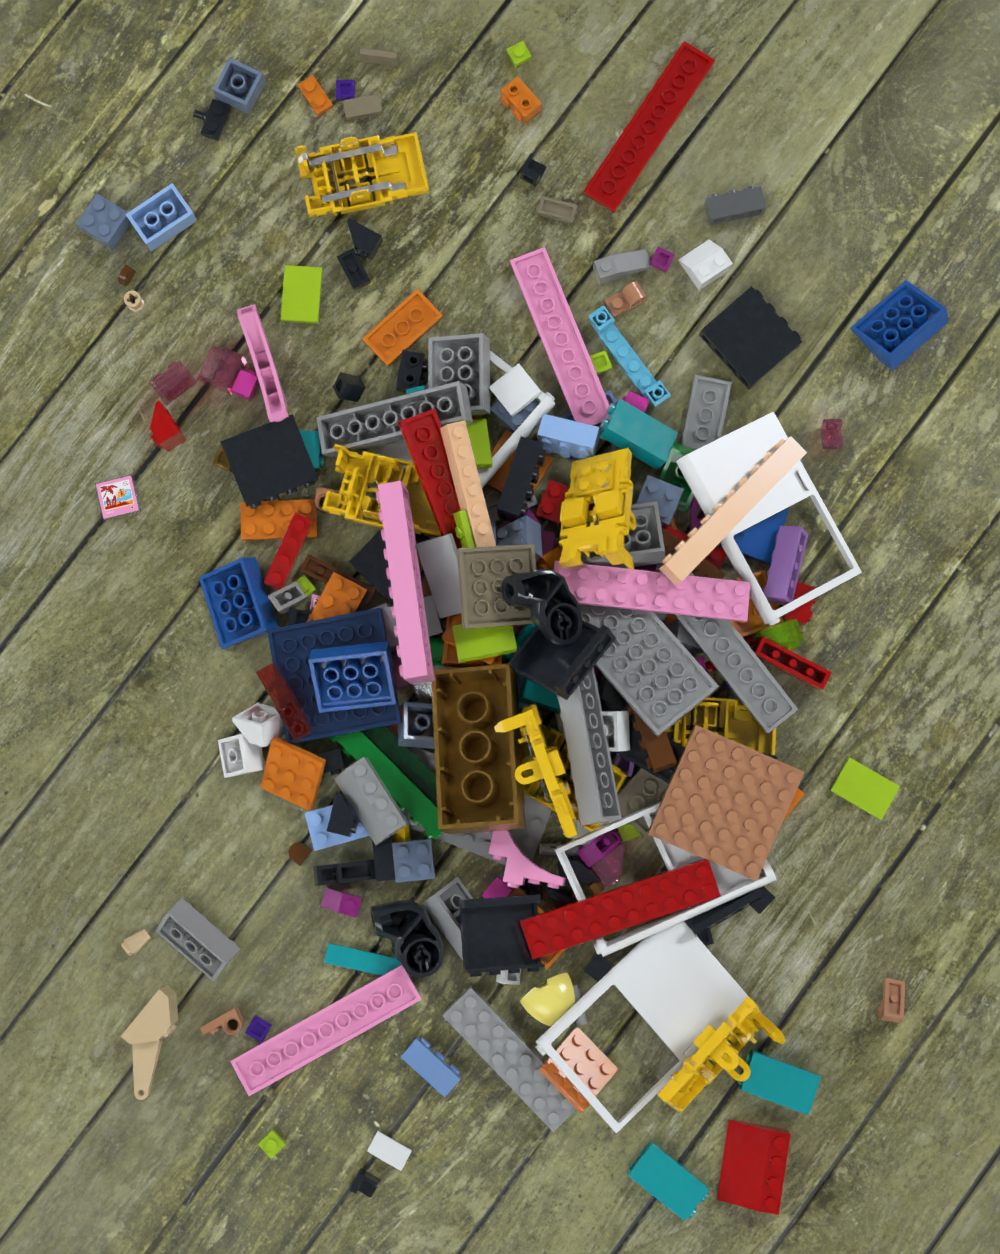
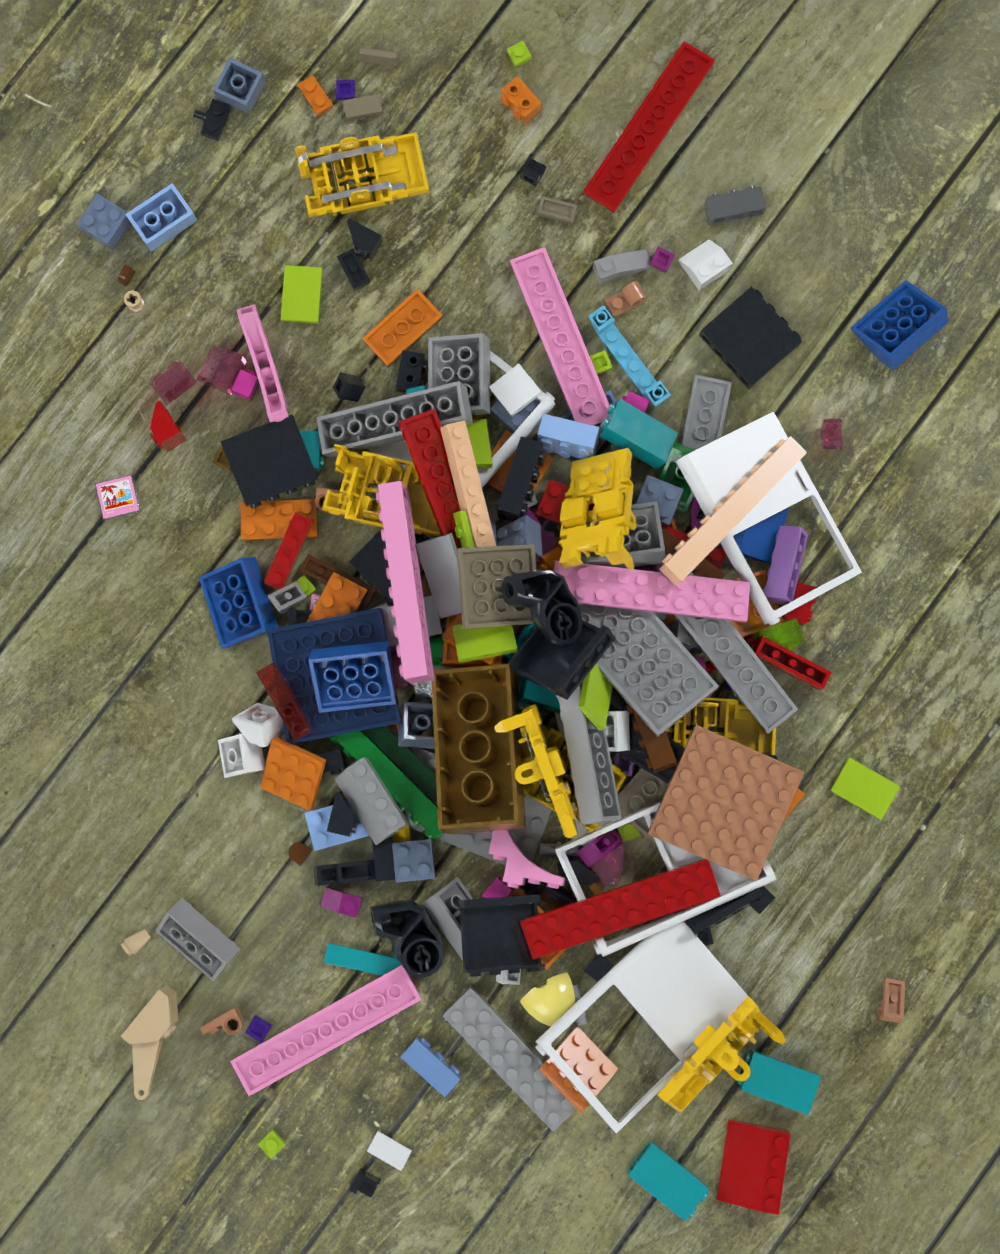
none -> lime tile [578,663,613,731]

